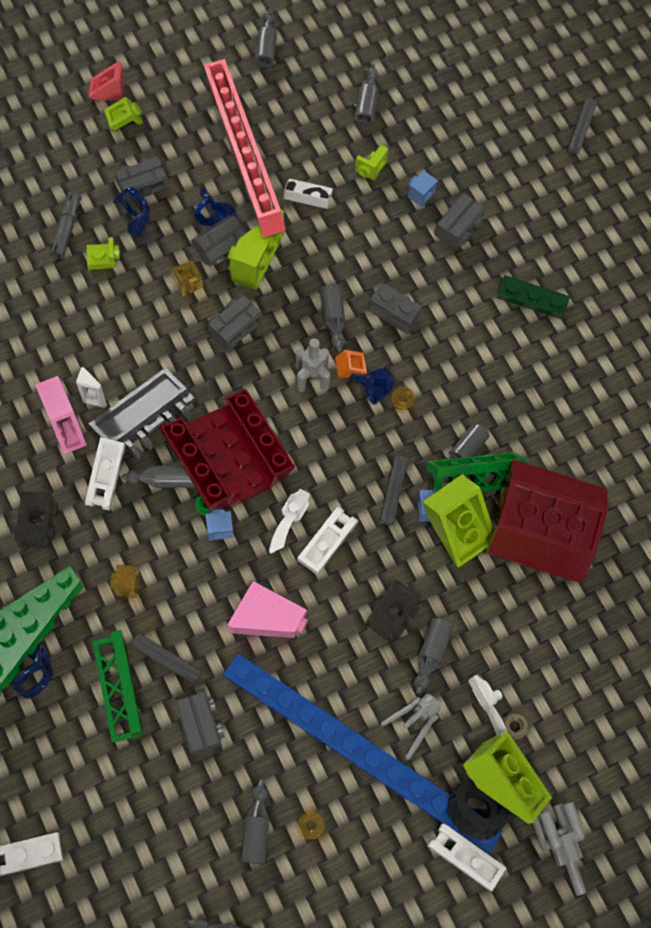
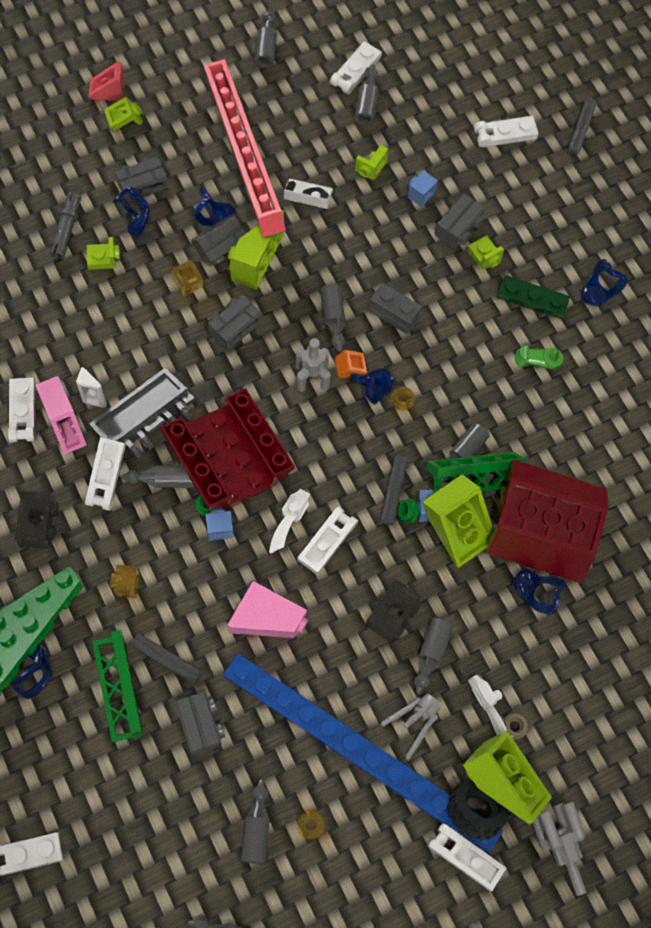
none -> white plate [8,378,35,443]
none -> white plate [329,41,382,95]
none -> green plate [397,499,420,524]
none -> lime bracket [467,236,504,271]
none -> white plate [474,116,538,147]
none -> clear blue piece [513,569,566,614]
none -> bright green piece [515,346,563,369]
none -> clear blue piece [581,259,628,307]

